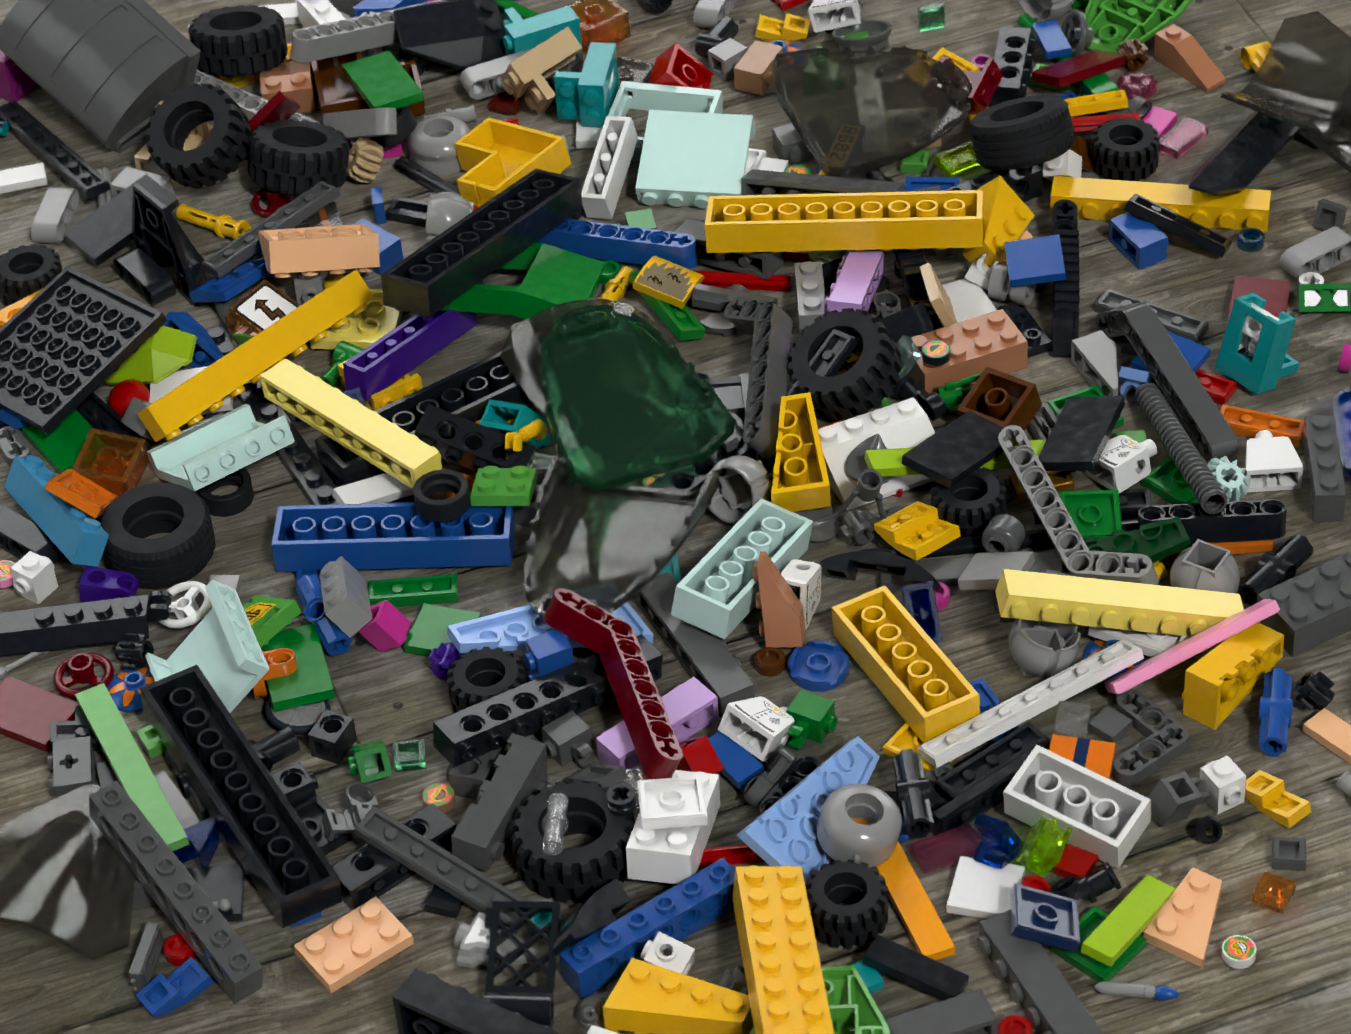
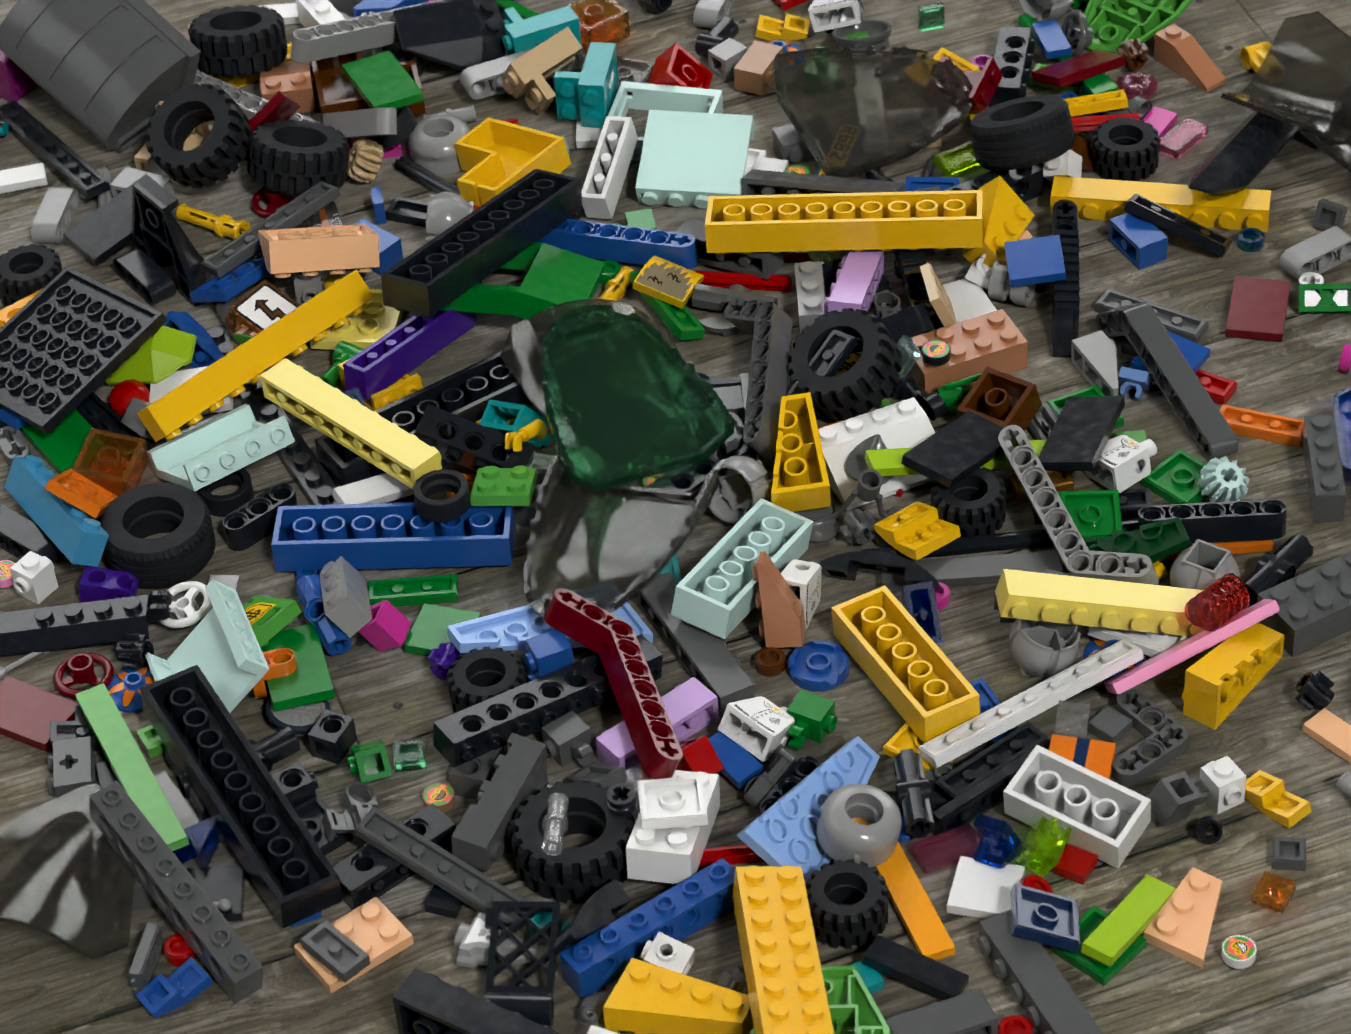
clear red tile [488,91,520,116] -> none
bright green tile [901,149,931,174] -> none
light grey tile [958,551,1035,590] -> none
dark grey head [981,514,1026,553] -> none
black hinge [998,302,1051,358] -> none
black connector [1050,862,1122,903] -> none
light grey piece [1094,981,1179,1001] -> none
dark grey piece [1135,383,1228,514] -> none
teal brick [1215,292,1300,394] -> none
white torso [1245,430,1303,493] -> none
blue piece [1258,668,1293,757] -> none
none -> black beam [223,483,298,551]
none -> dark grey plate [301,920,371,983]
none -> clear red piece [1185,573,1250,632]

